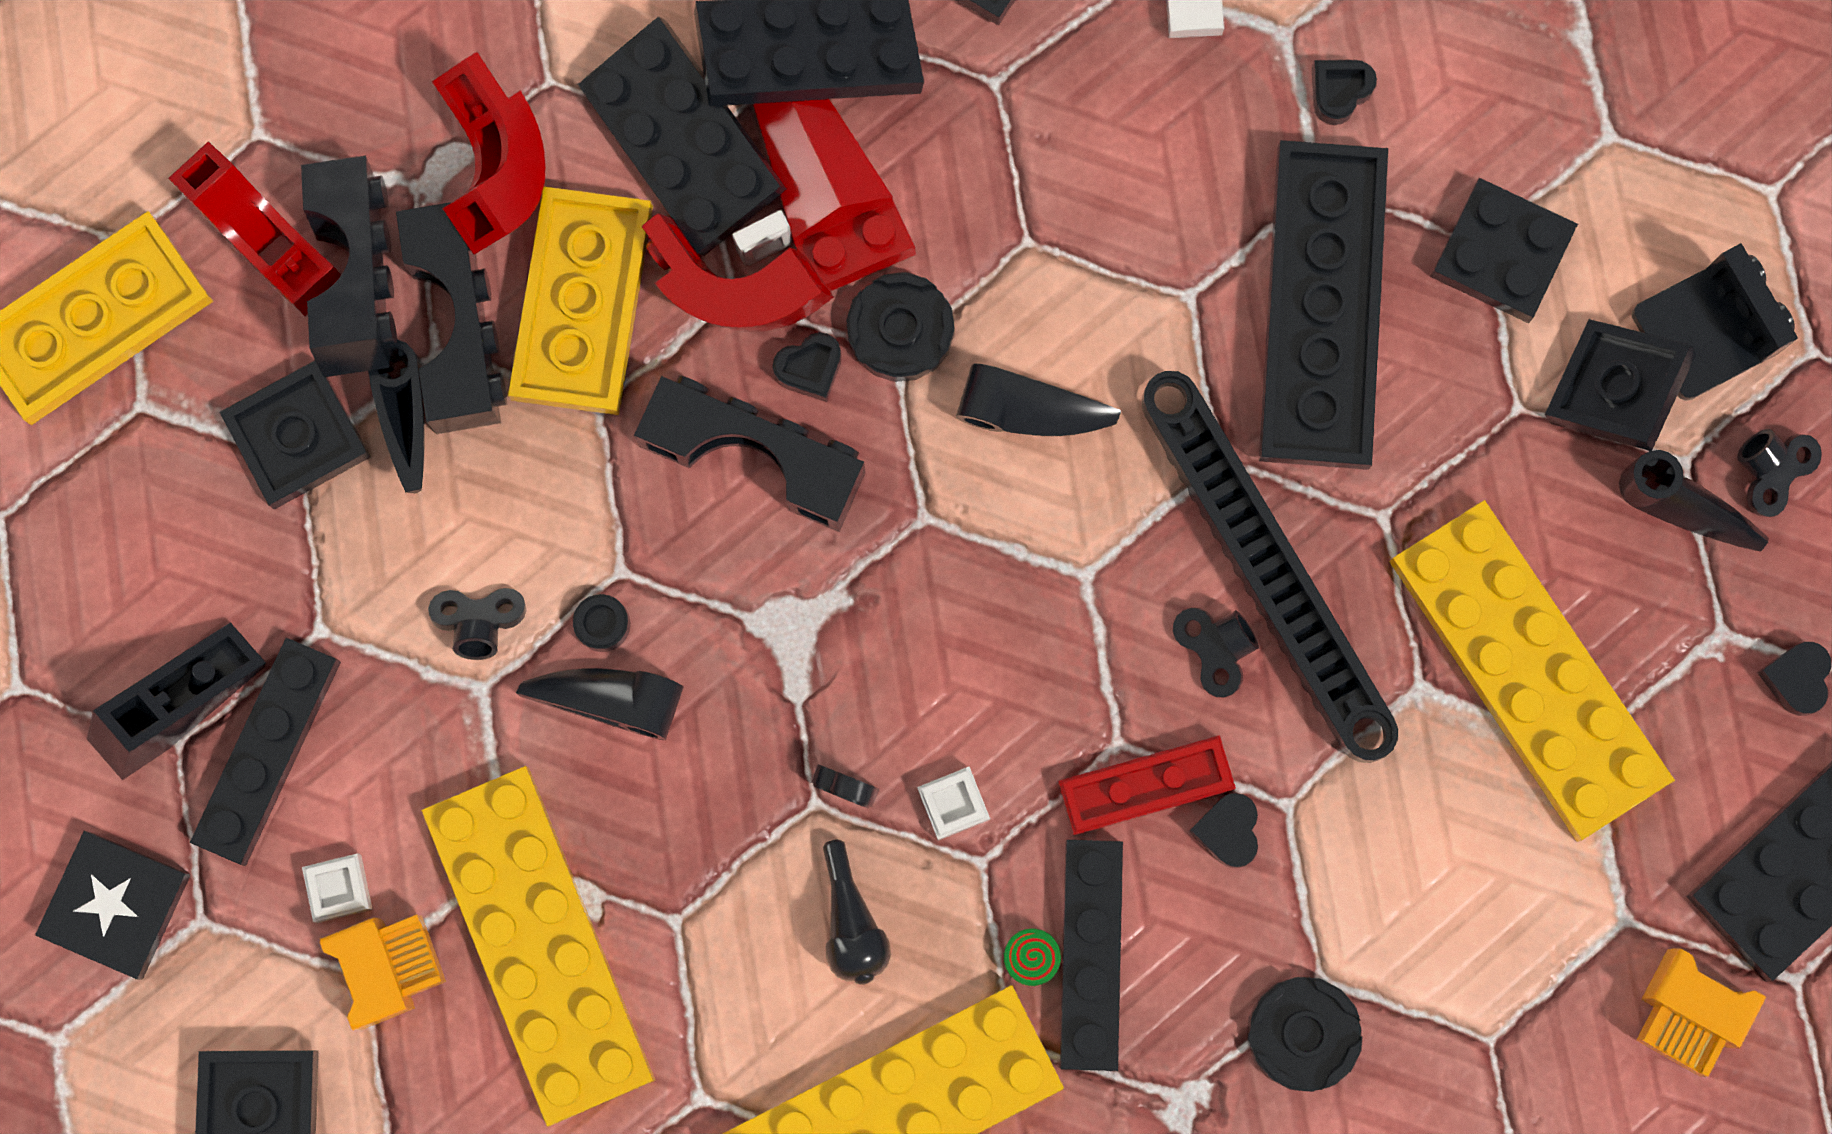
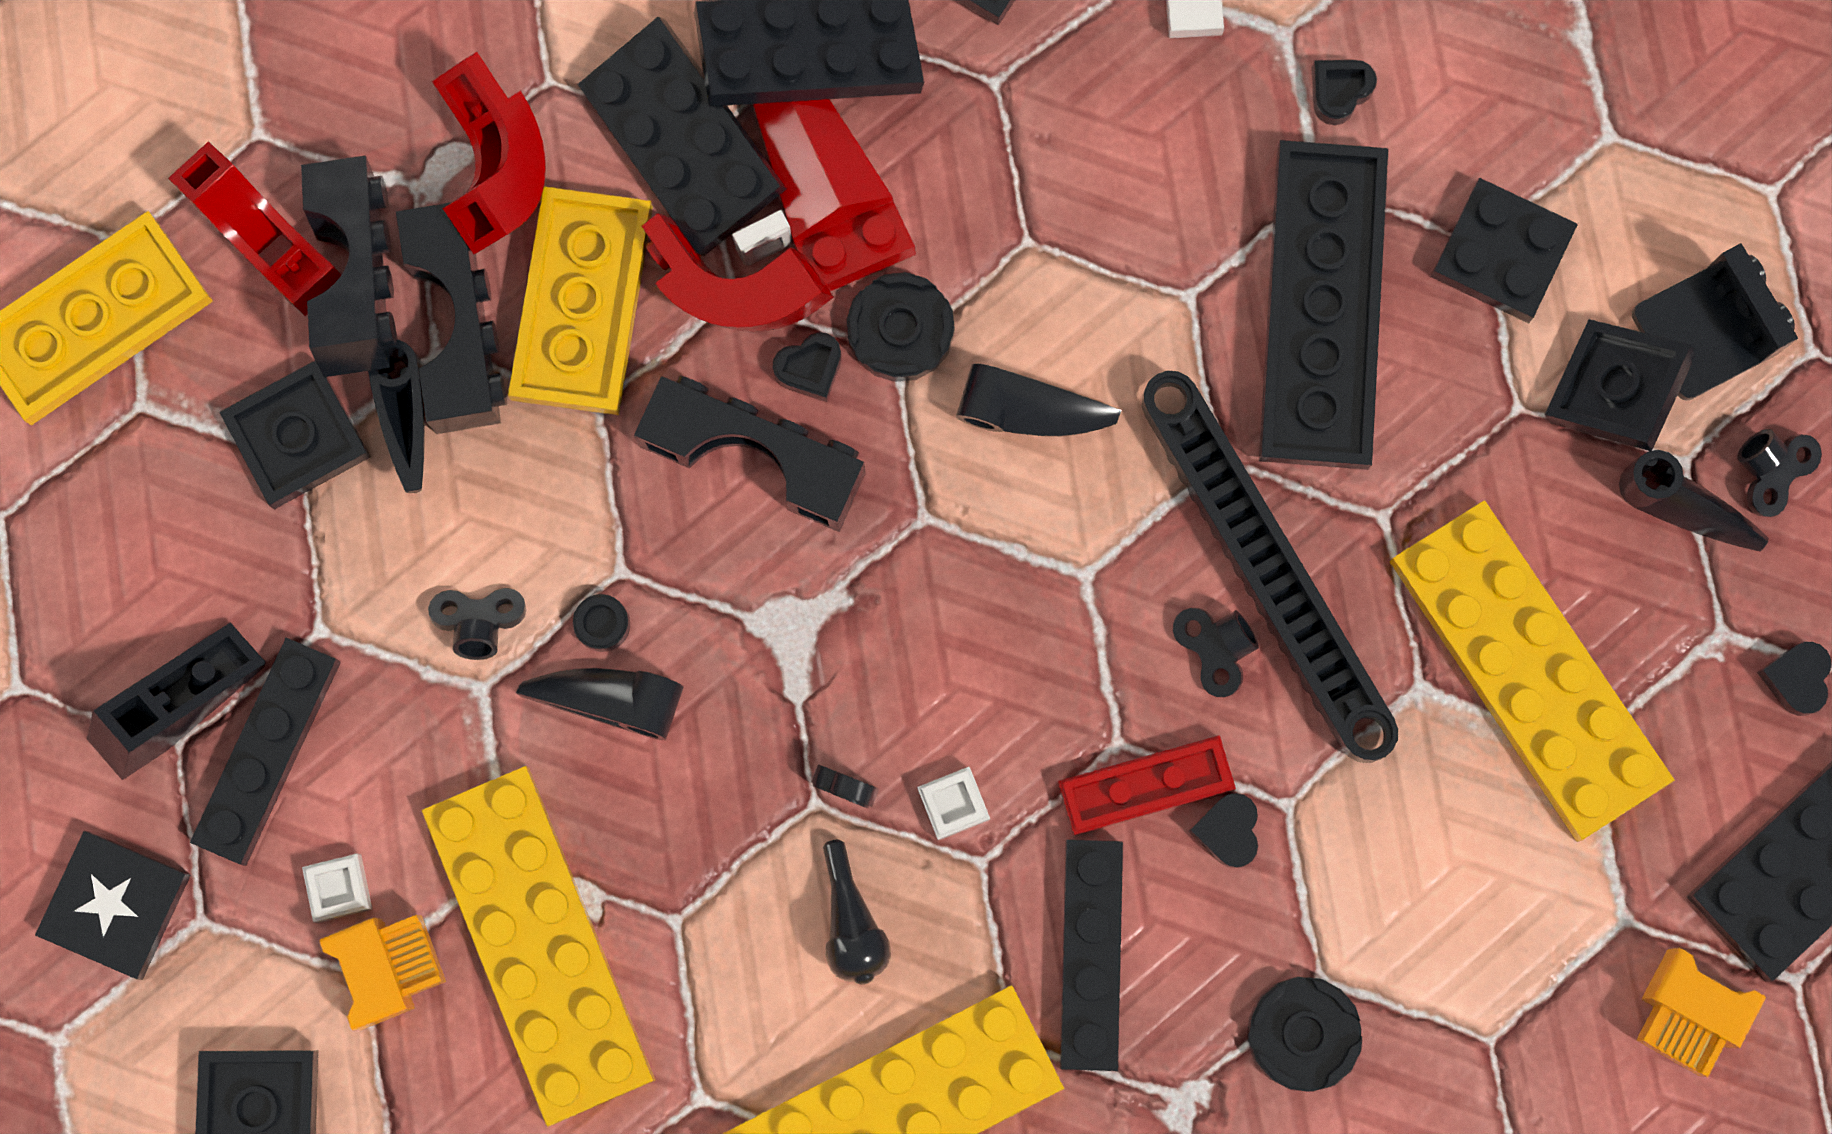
green tile [1003,928,1061,986] -> none

